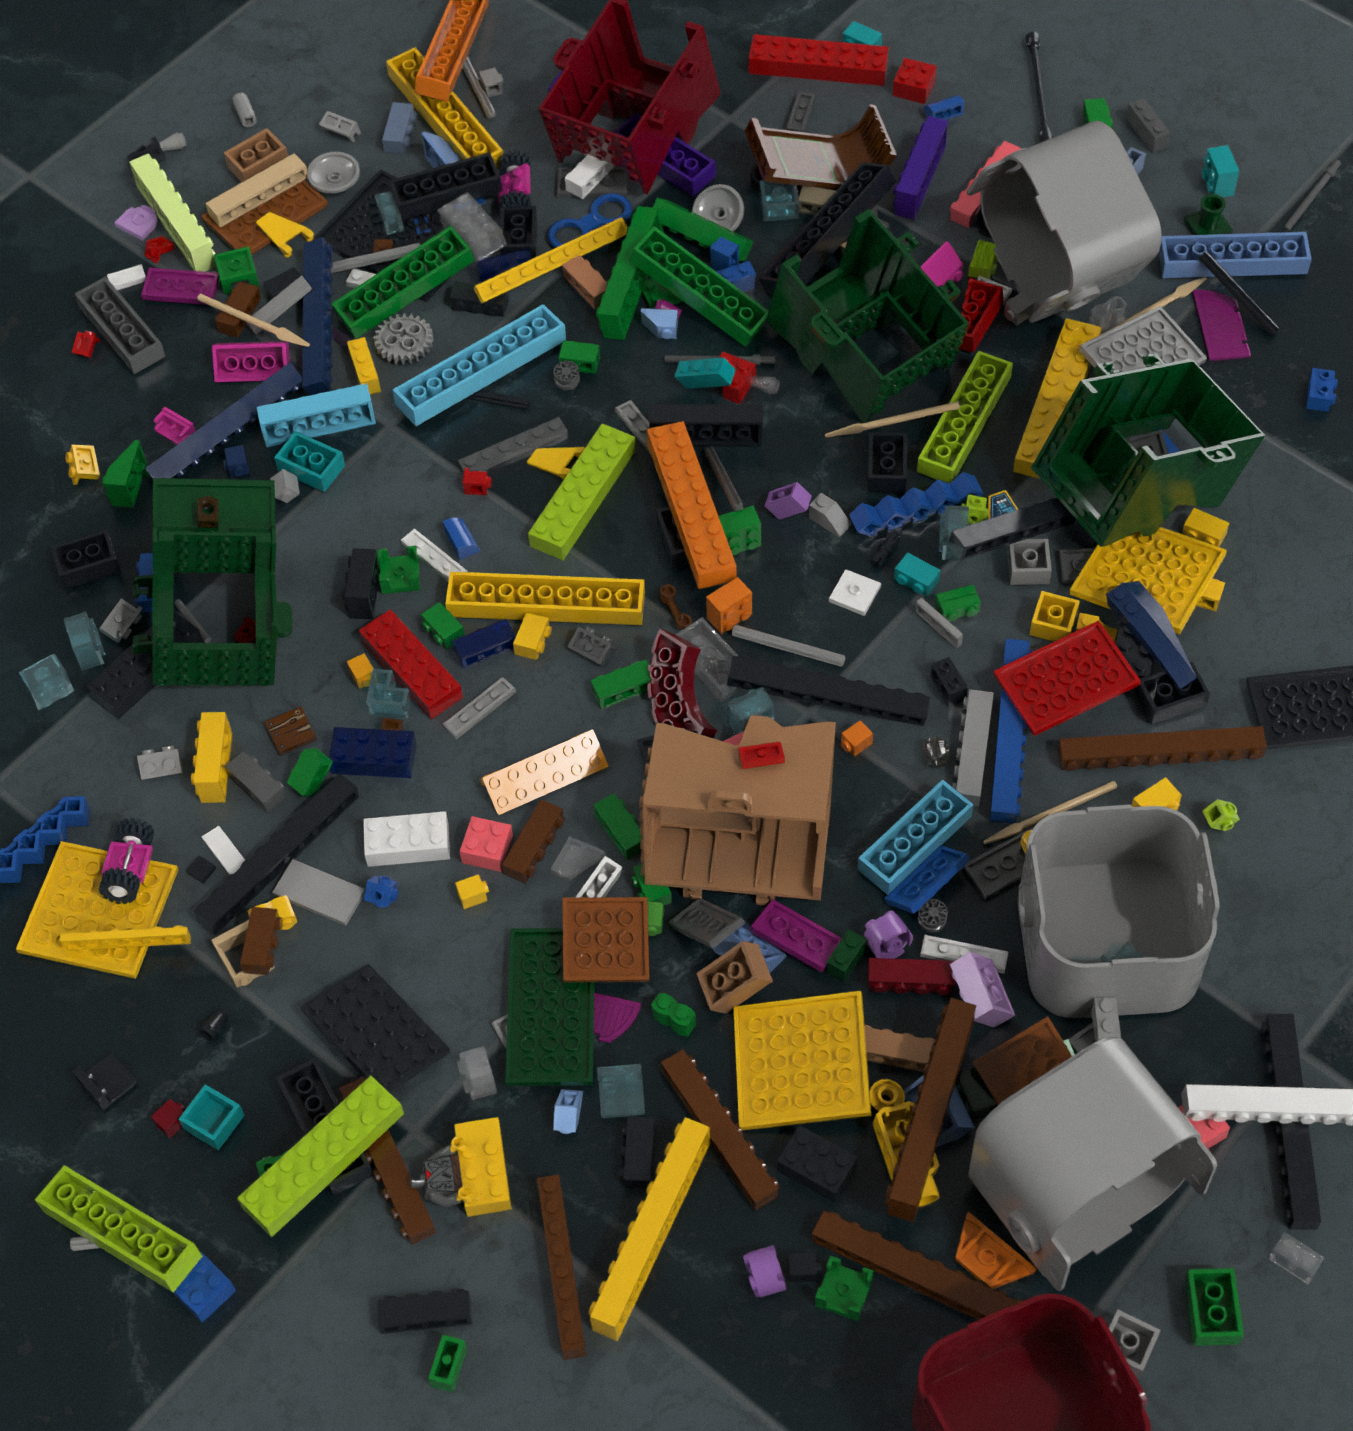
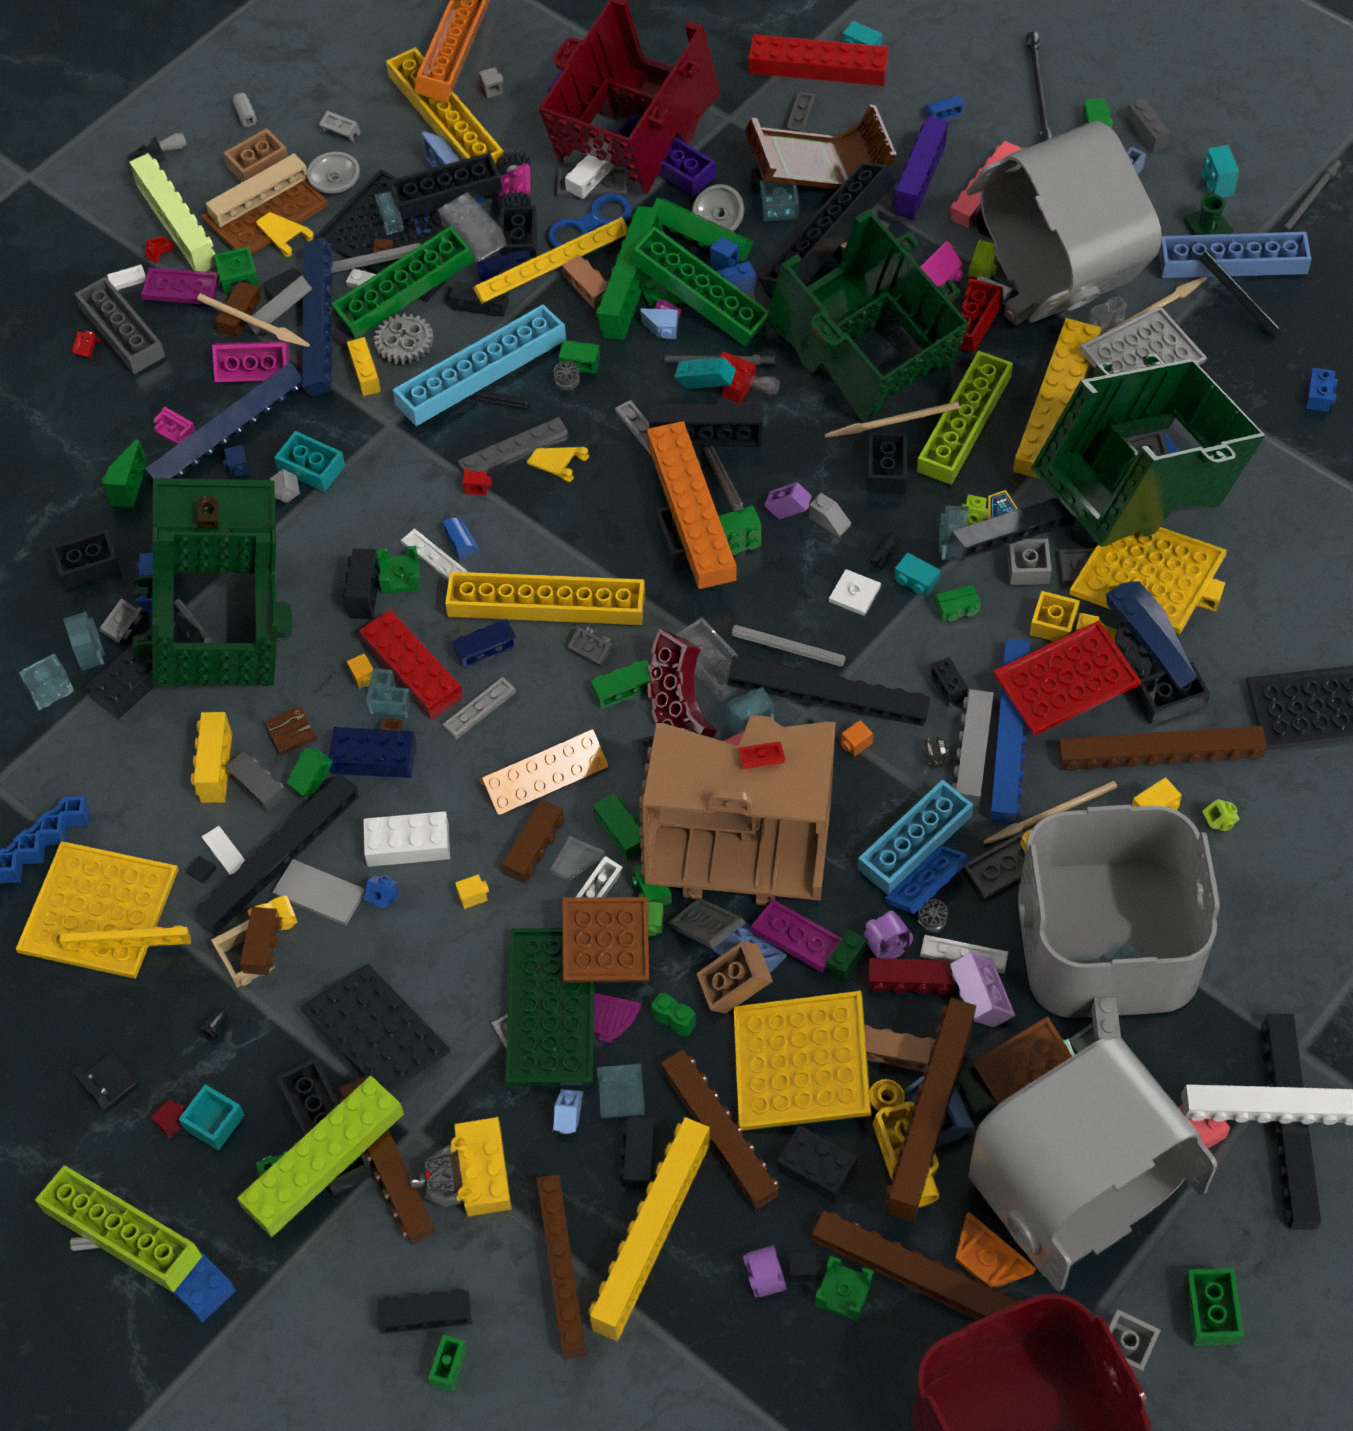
yellow bracket [66,445,100,485] -> none
plate [99,818,154,904] -> none
lavender tile [114,205,158,241] -> none
light grey bracket [137,746,183,780] -> none
red brick [233,617,256,643] -> none
medium azure brick [257,384,376,447] -> none
sand blue brick [382,102,417,154] -> none
green brick [421,602,465,650] -> none
clear brick [457,1046,497,1100] -> none
coral brick [459,816,513,872] -> none
light grey axle [462,56,496,119] -> none
yellow brick [513,612,552,660] -> none
lime brick [528,424,636,560] -> none
reddish brown bar [660,584,692,630] -> none
orange brick [706,577,752,634] -> none
dark tan brick [798,186,836,215] -> none
blue brick [849,472,984,536] -> none
red brick [893,58,937,104] -> none
light grey tile [916,598,963,649] -> none
yellow brick [1182,508,1229,547] -> none
magenta piece [1192,290,1251,361] -> none
clear brick [1269,1232,1325,1285] -> none

